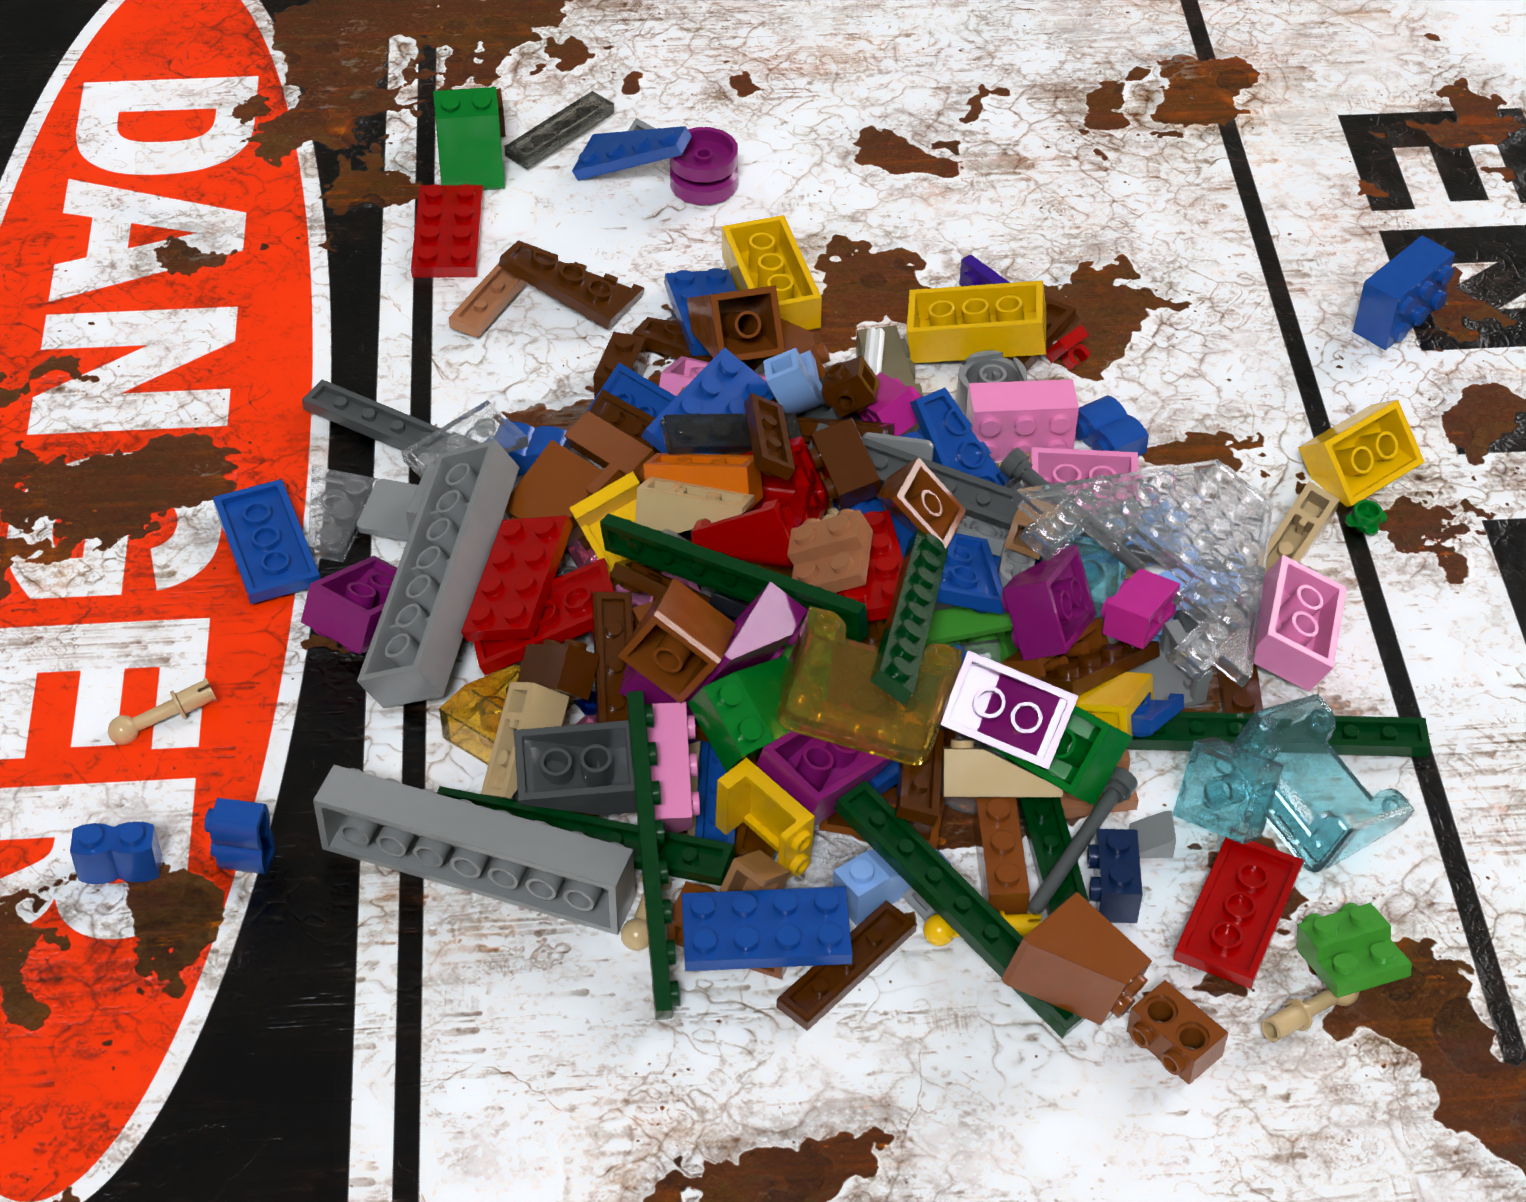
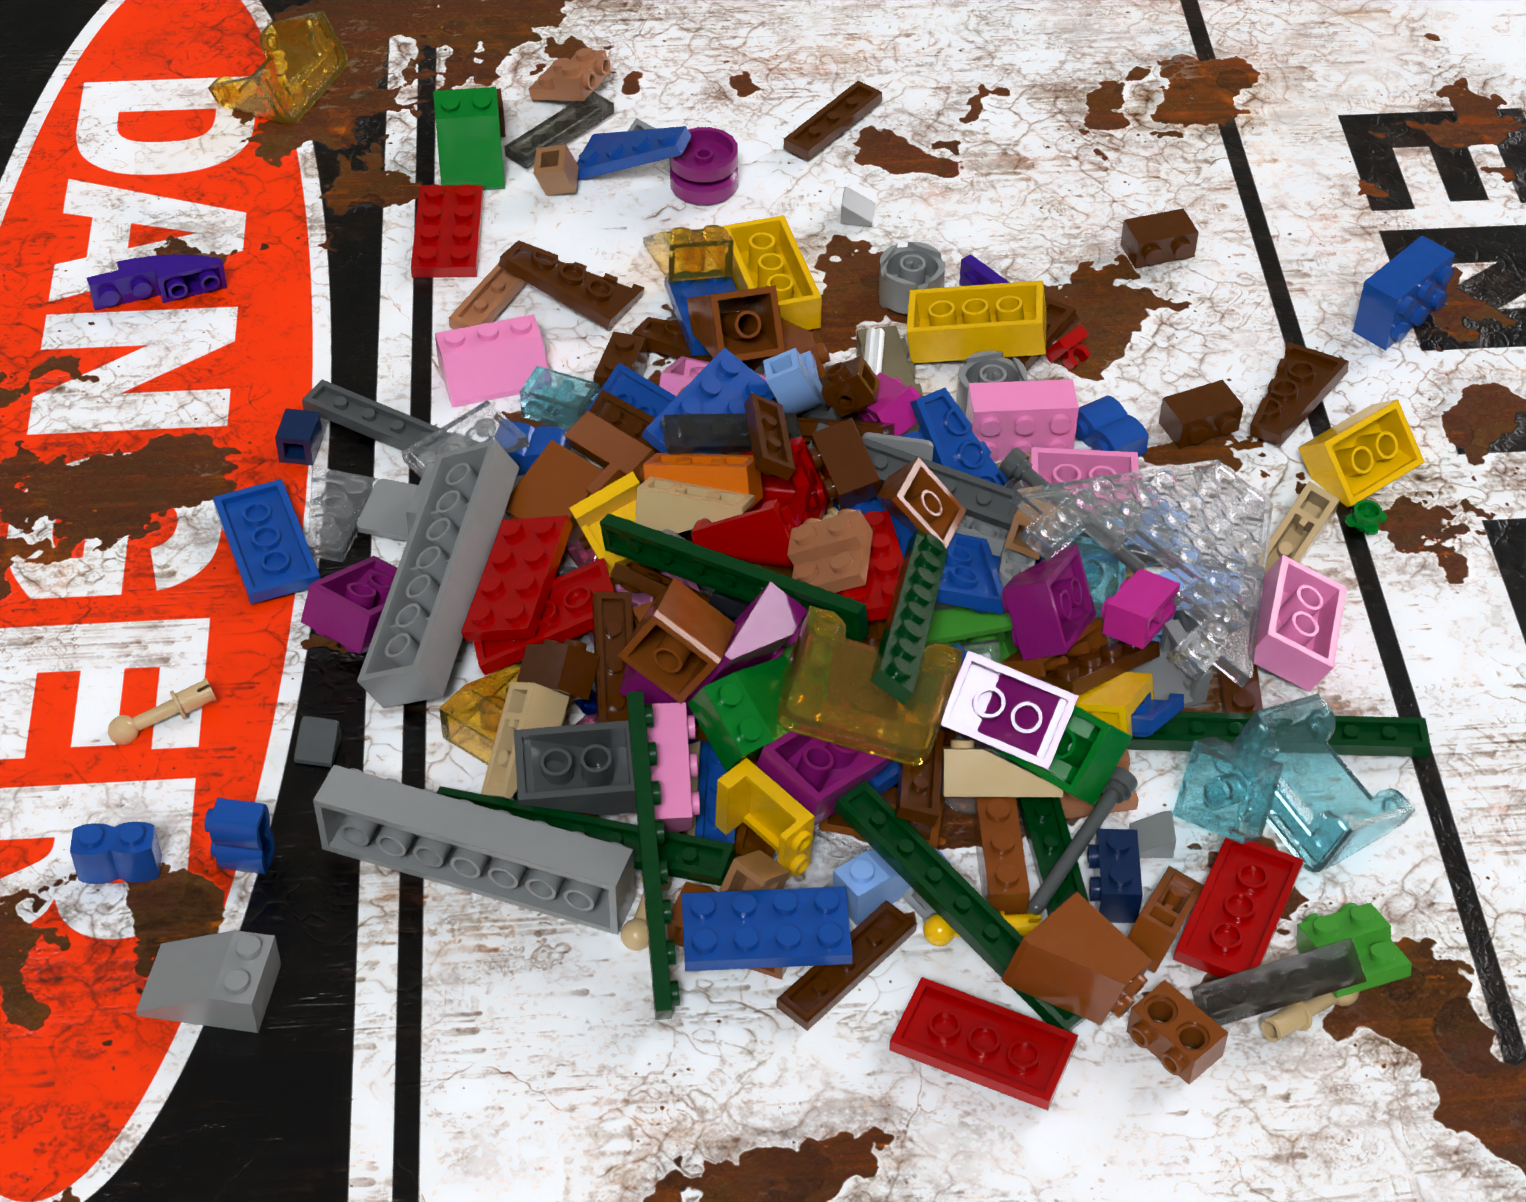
none -> dark purple slope [87,254,227,311]
none -> light grey slope [136,930,281,1033]
none -> clear yellow windscreen [208,11,348,124]
none -> dark blue brick [275,409,324,466]
none -> dark grey slope [294,716,342,768]
none -> bright pink slope [435,314,552,408]
none -> clear light blue brick [519,366,600,430]
none -> nougat plate [529,47,611,101]
none -> medium nougat brick [533,144,579,196]
none -> clear yellow slope [643,225,734,282]
none -> reddish brown plate [783,81,882,161]
none -> slope [840,187,875,227]
none -> light grey brick [878,242,946,315]
none -> red plate [889,977,1078,1111]
none -> reddish brown brick [1120,208,1199,269]
none -> dark orange slope [1127,866,1204,973]
none -> reddish brown brick [1159,379,1244,449]
none -> clear smoke plate [1190,938,1367,1026]
none -> reddish brown wing [1250,342,1349,446]

